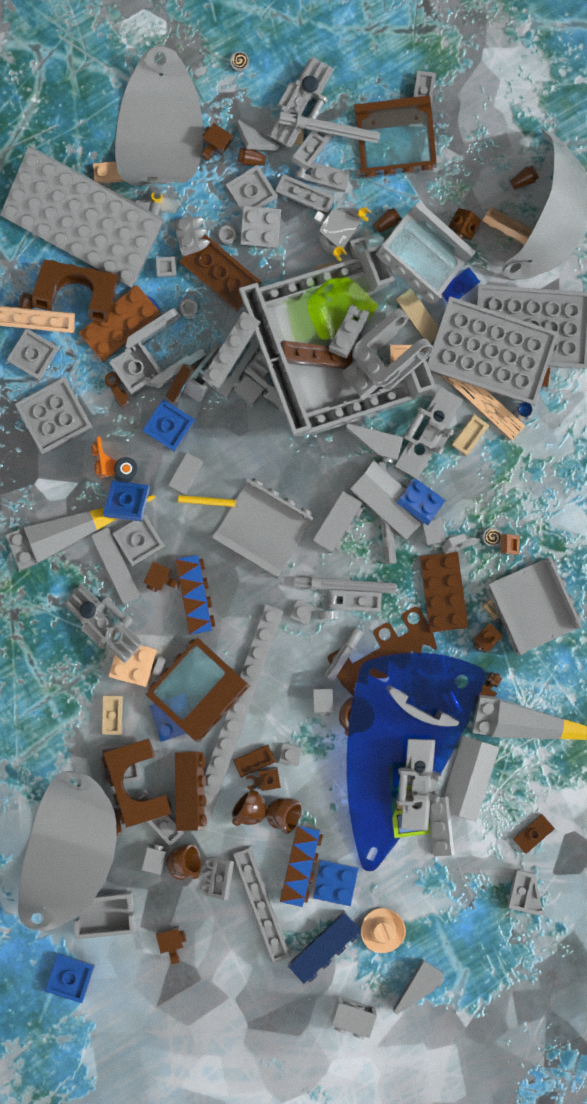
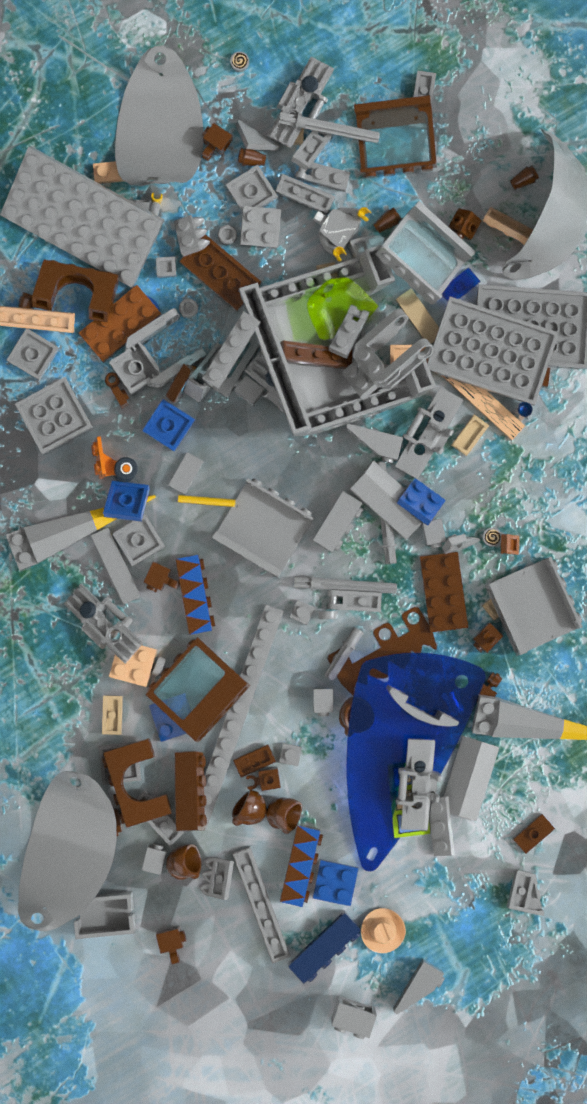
blue plate [45,953,95,1003] -> none

